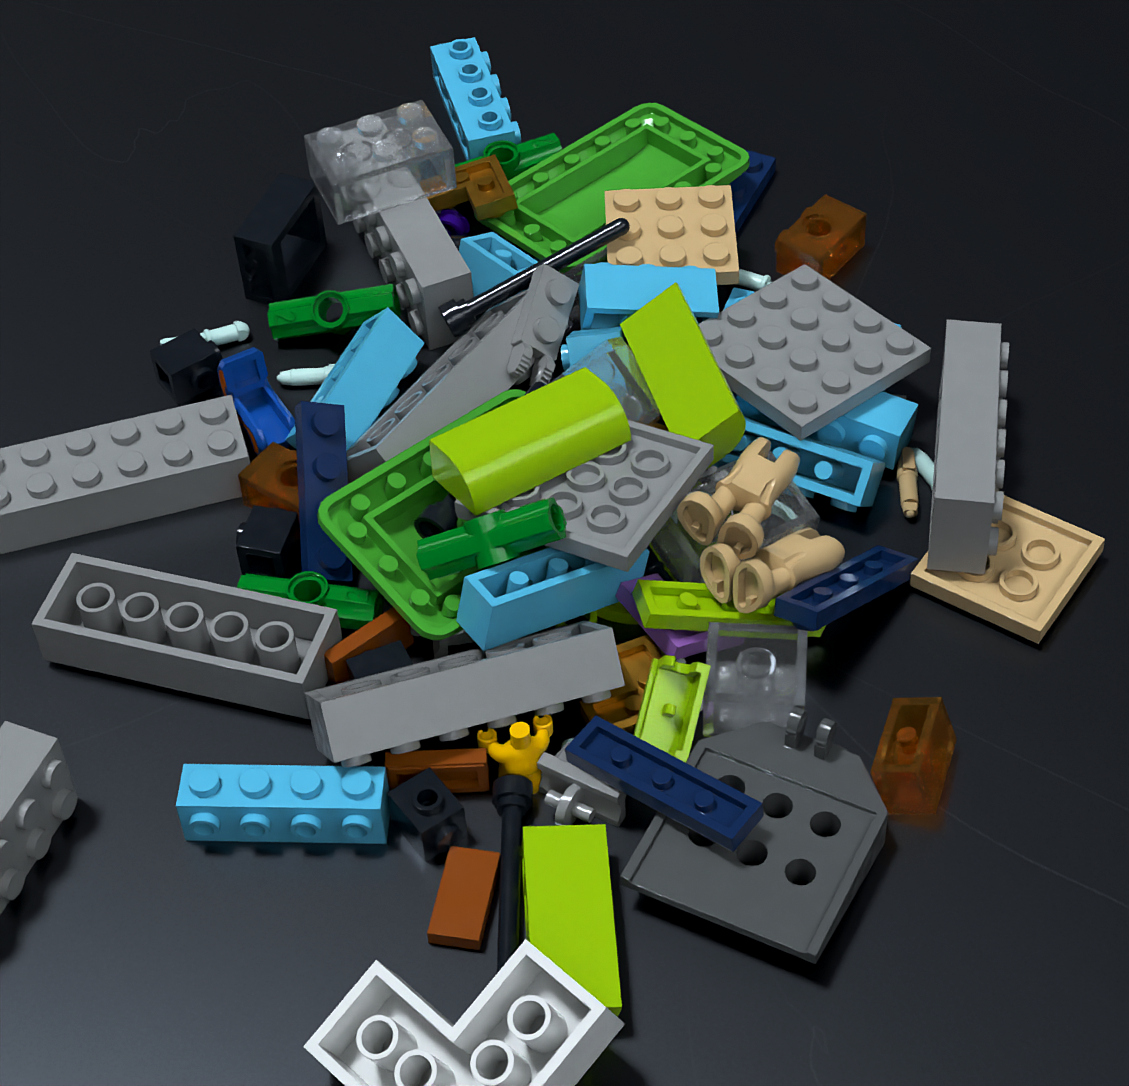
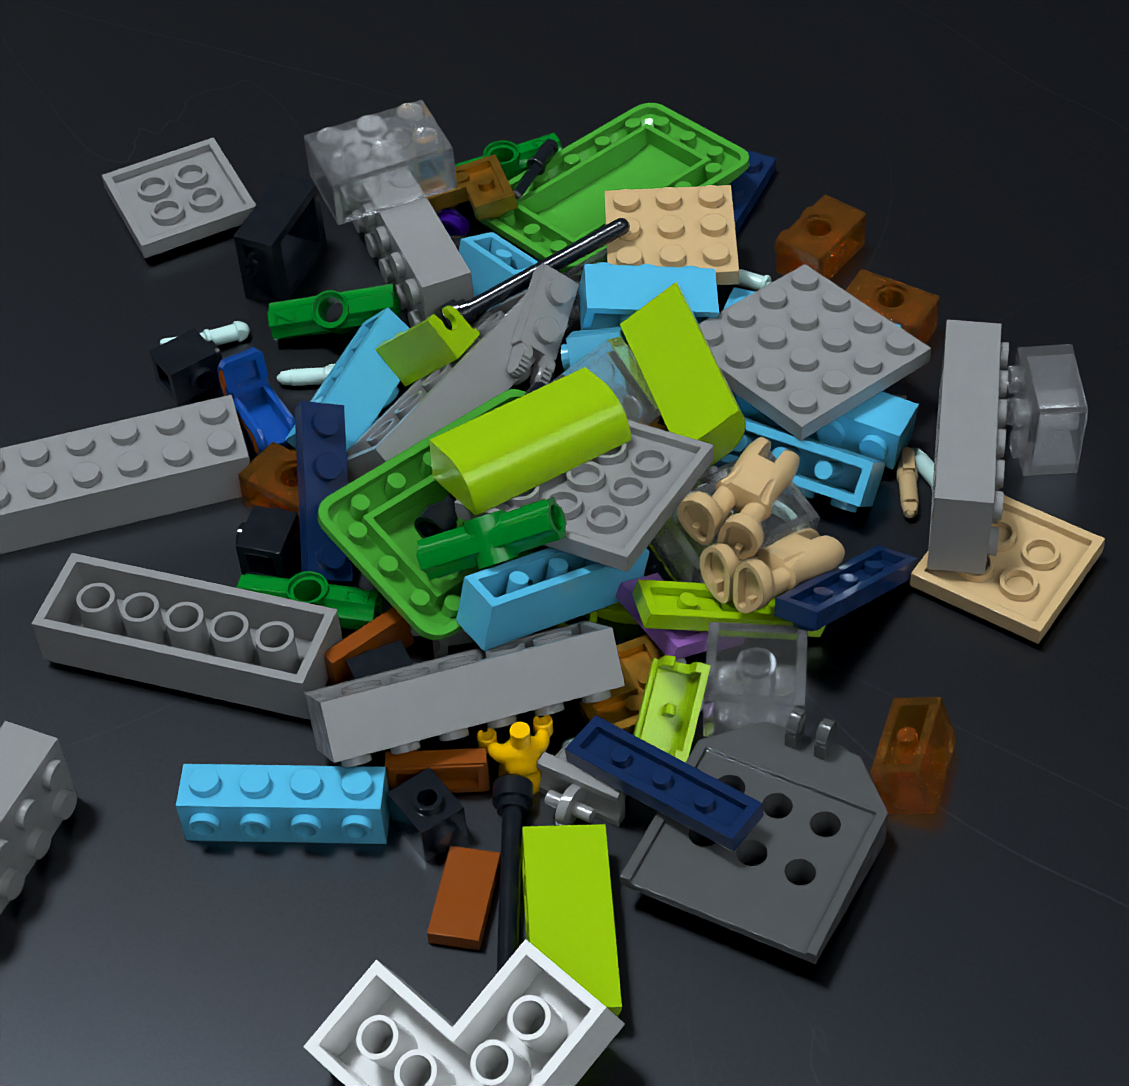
medium azure brick [430,37,521,161] -> none
none -> light grey plate [101,137,256,258]
none -> lime hinge [375,305,481,387]
none -> black piece [513,138,559,200]
none -> clear orange brick [845,269,940,344]
none -> clear brick [1004,344,1088,476]

